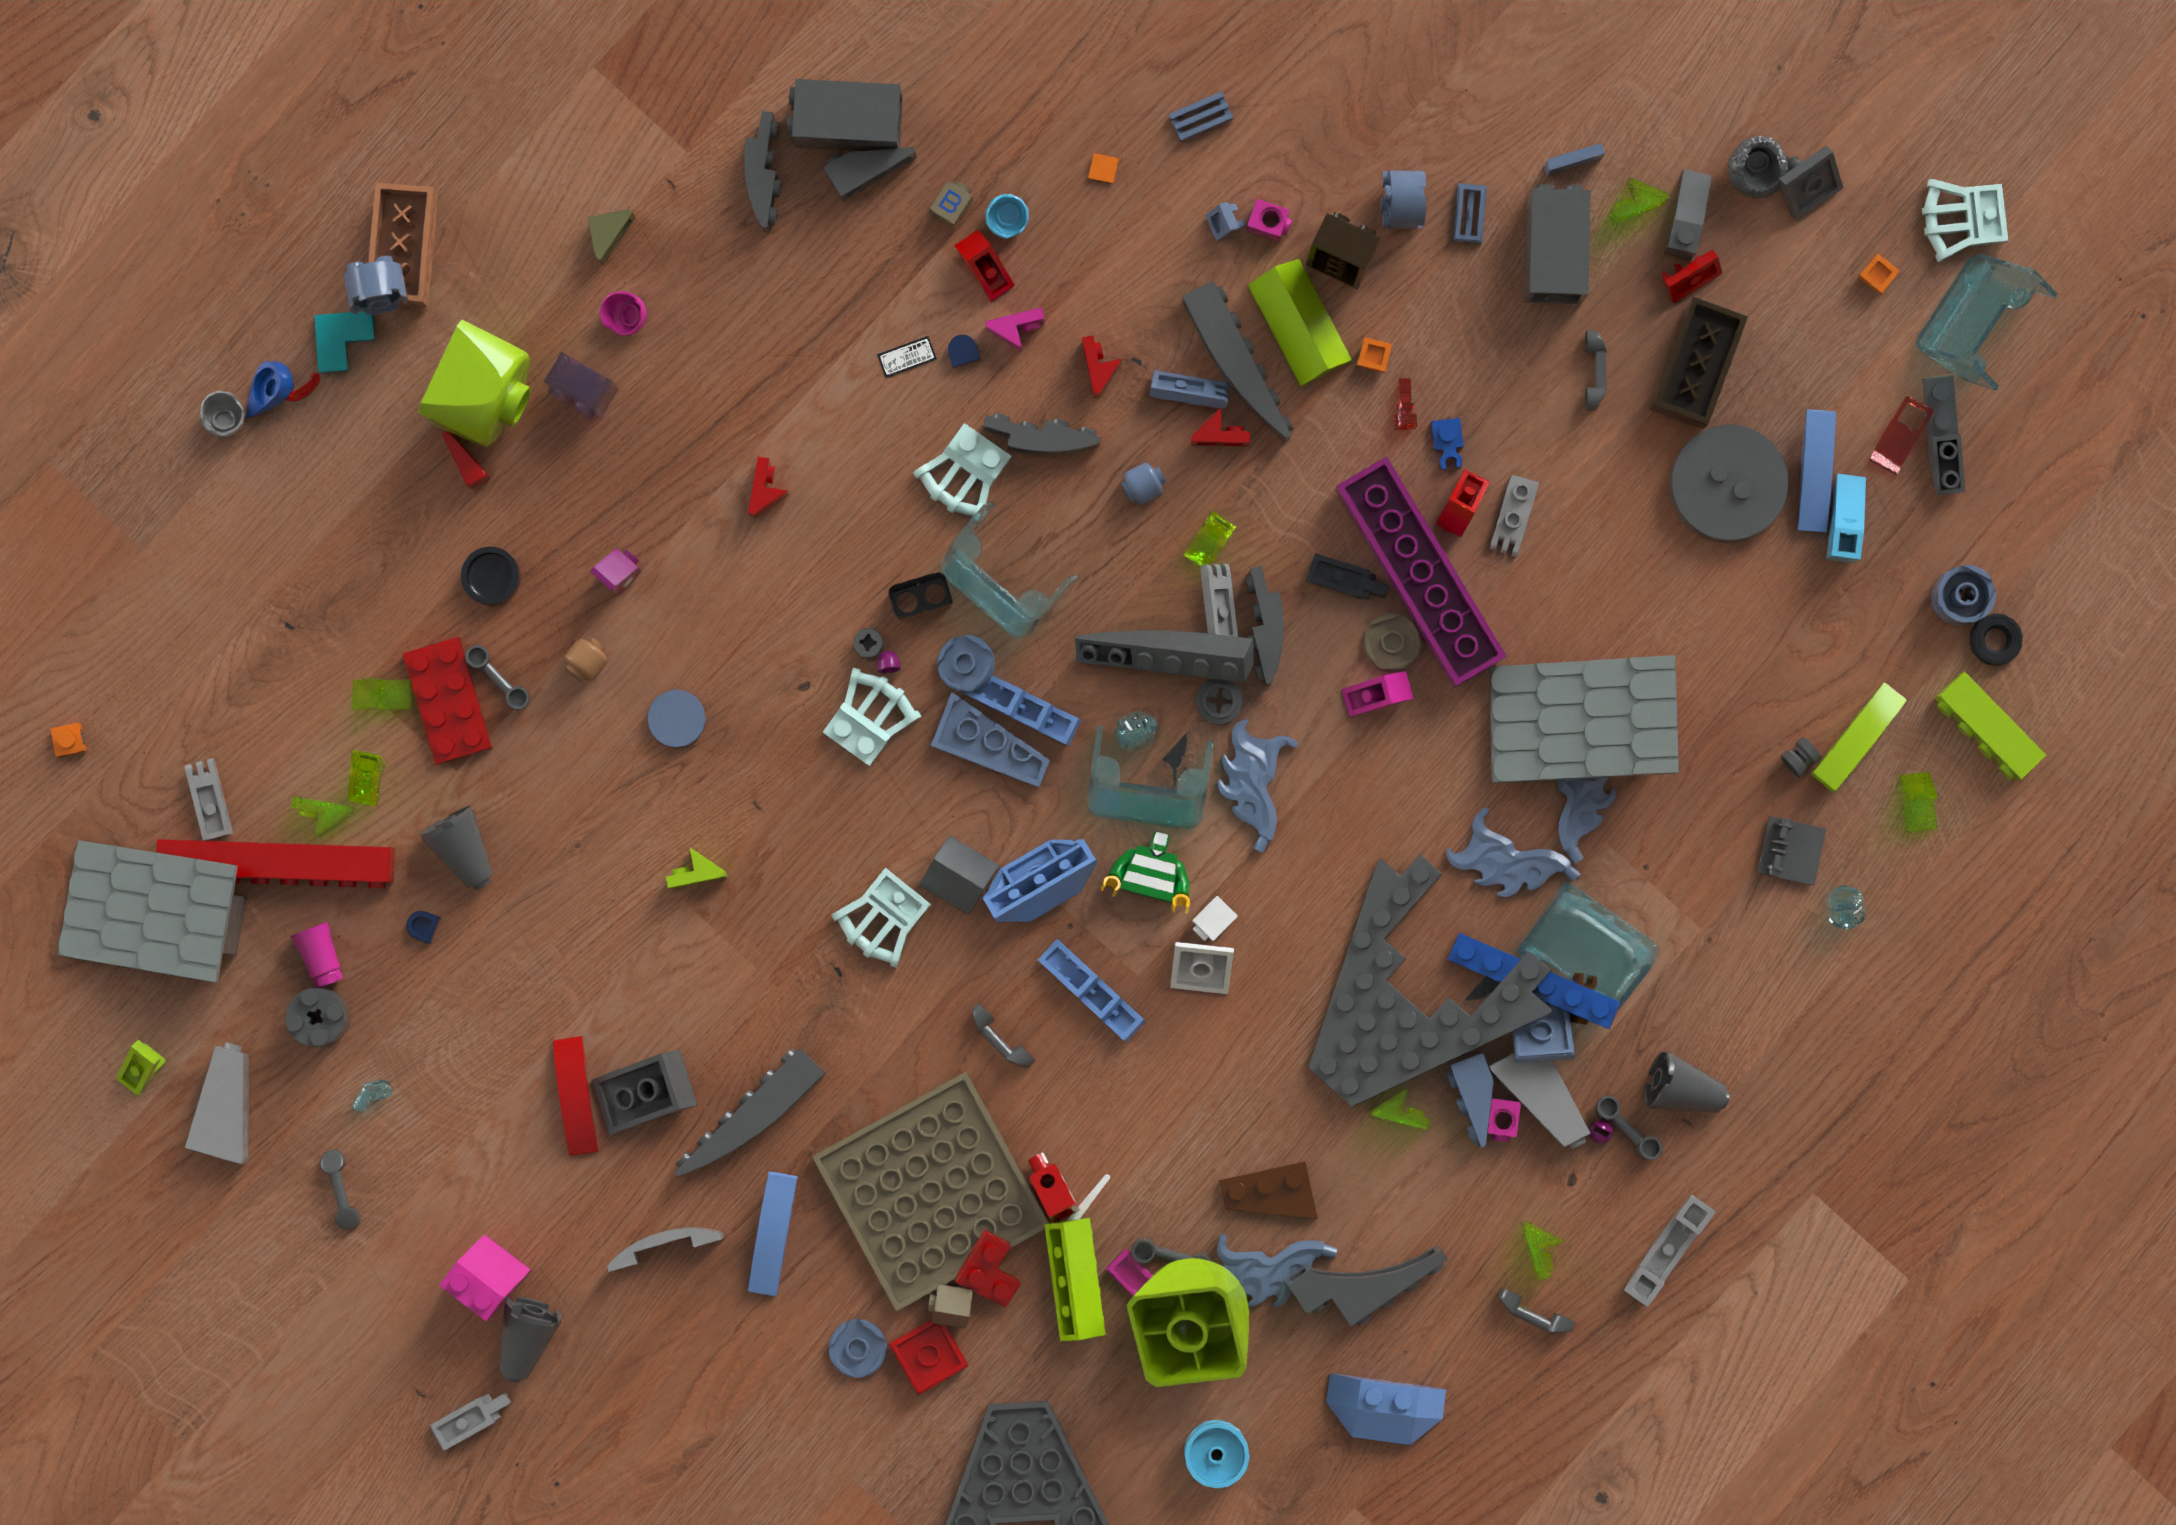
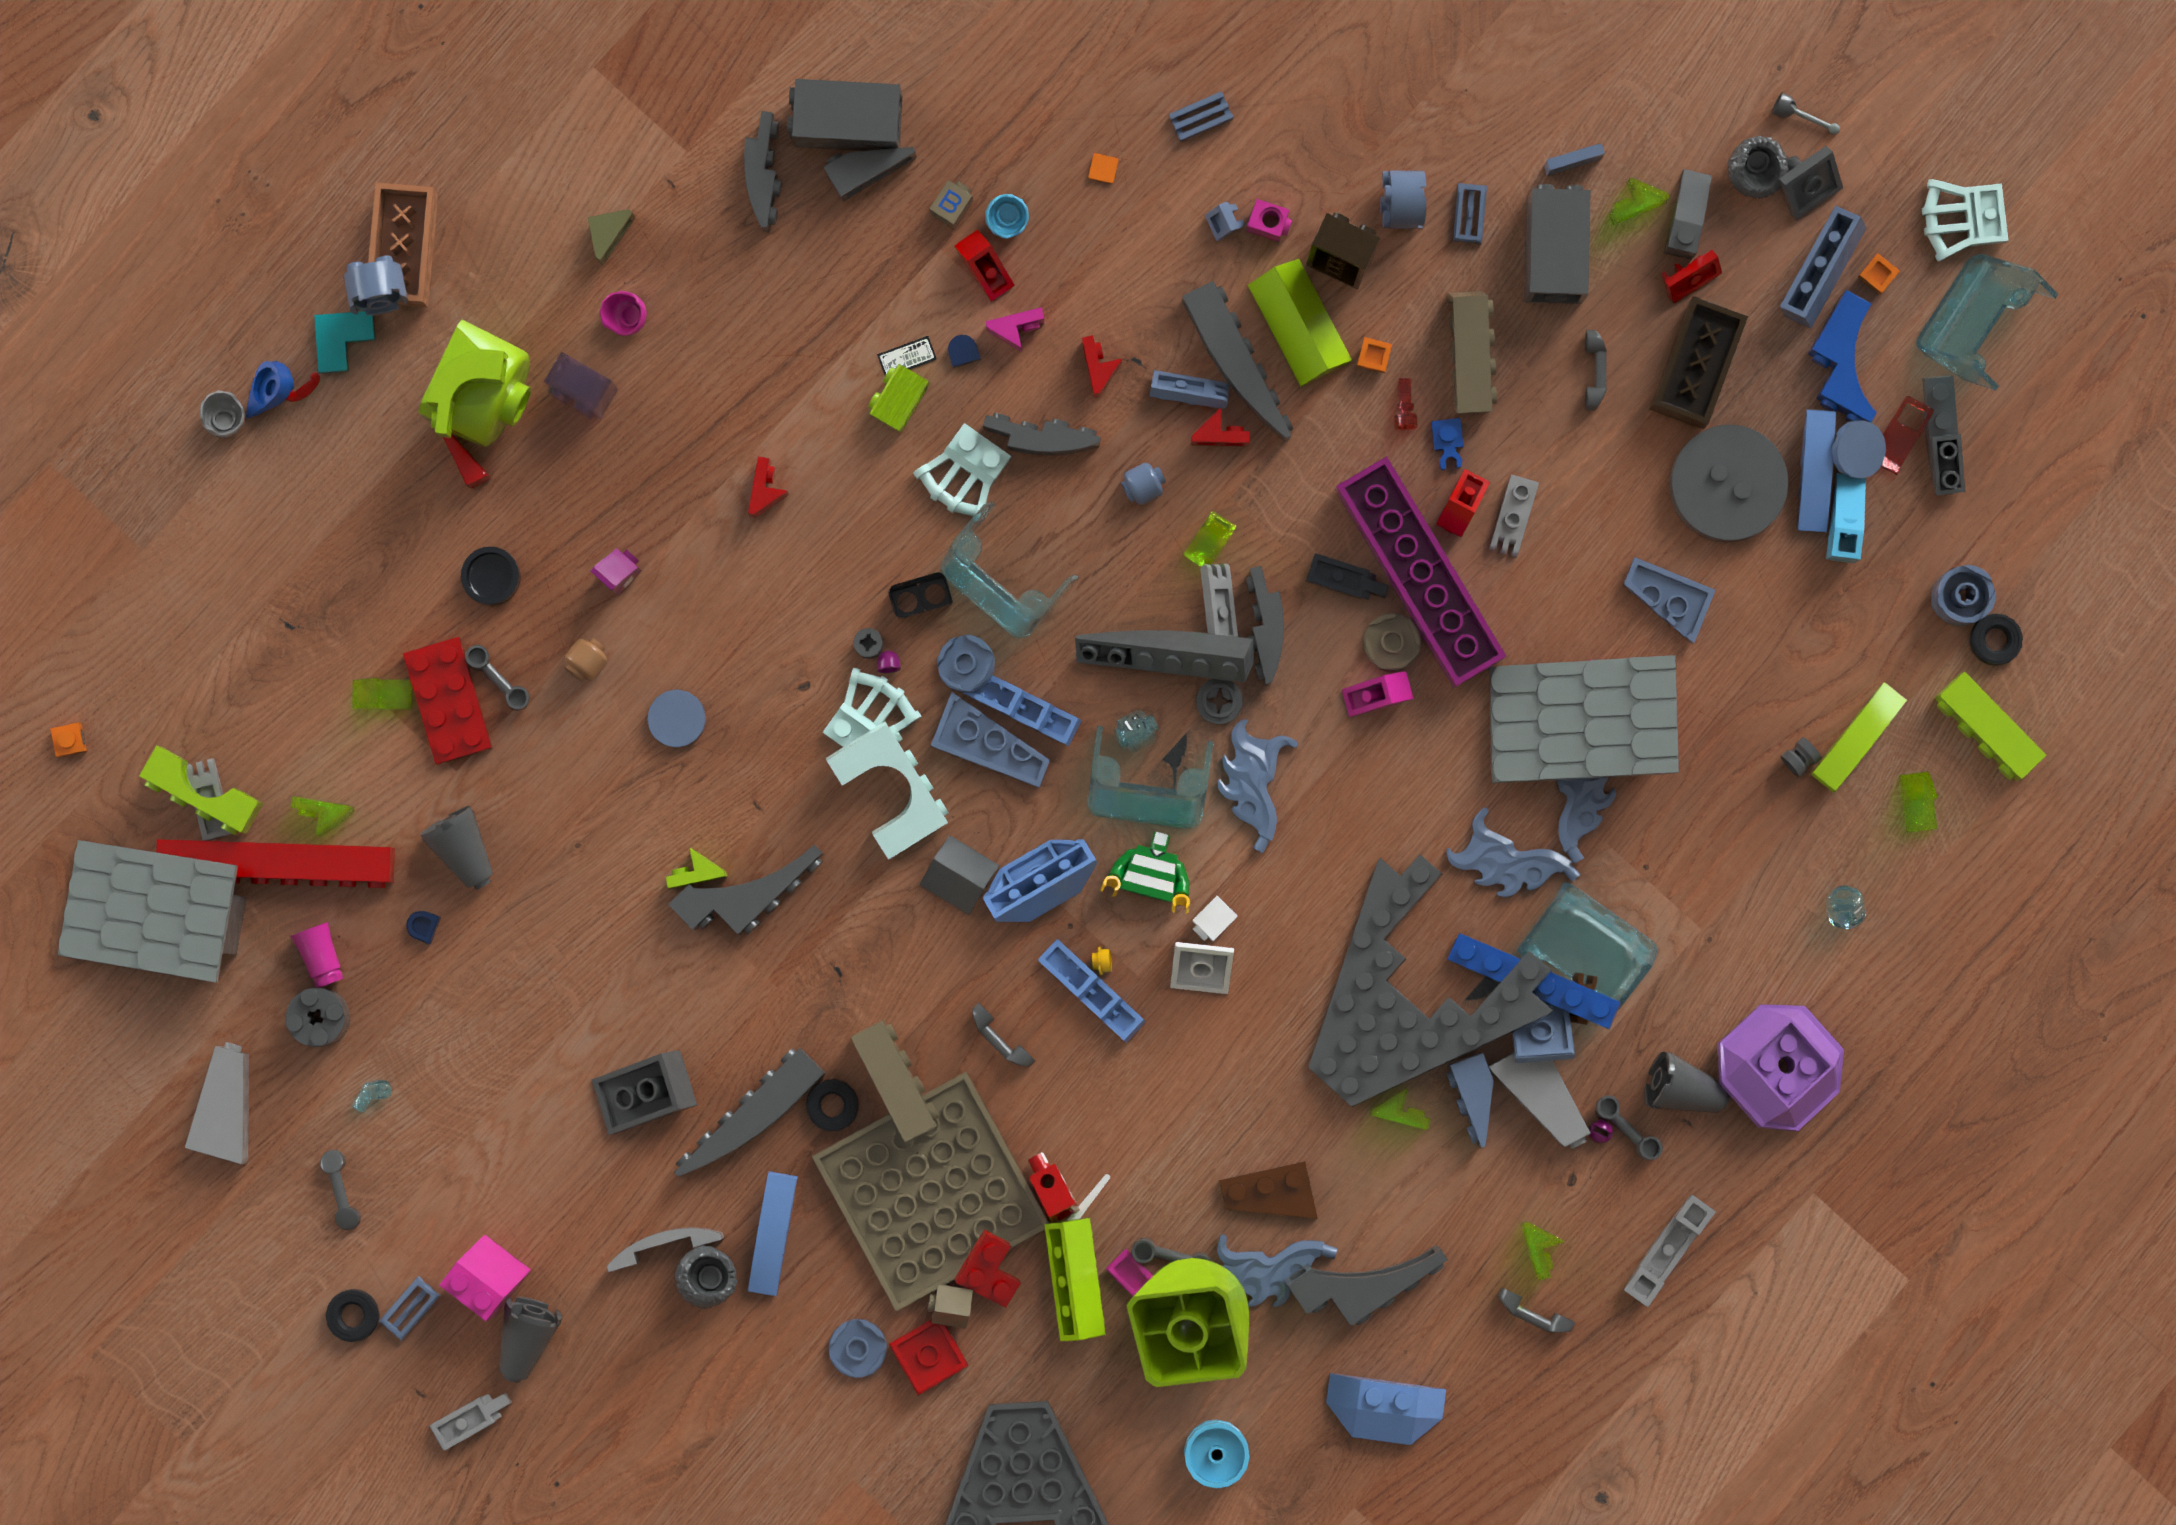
lime slope [115,1040,166,1096] -> none
clear neon green slope [348,750,387,806] -> none
red slope [553,1036,599,1156] -> none
light aqua plate [831,868,931,968] -> none
dark pink brick [1487,1098,1521,1142] -> none
dark grey hinge [1757,816,1826,886] -> none
none -> lime arch [139,745,264,835]
none -> black tyre [326,1289,380,1342]
none -> sand blue tile [379,1276,441,1340]
none -> lime arch [426,349,508,438]
none -> dark grey arch [668,845,824,935]
none -> dark grey hair [675,1245,738,1309]
none -> black tyre [806,1079,859,1132]
none -> light aqua arch [826,722,949,860]
none -> dark tan wedge [851,1019,939,1142]
none -> lime brick [868,364,930,433]
none -> yellow plate [1092,946,1112,975]
none -> dark tan wedge [1447,291,1497,413]
none -> sand blue wing [1623,557,1716,645]
none -> medium lavender piece [1717,1004,1844,1132]
none -> hinge [1772,92,1840,135]
none -> sand blue brick [1780,206,1867,328]
none -> blue arch [1808,290,1877,422]
none -> sand blue tile [1831,420,1886,479]

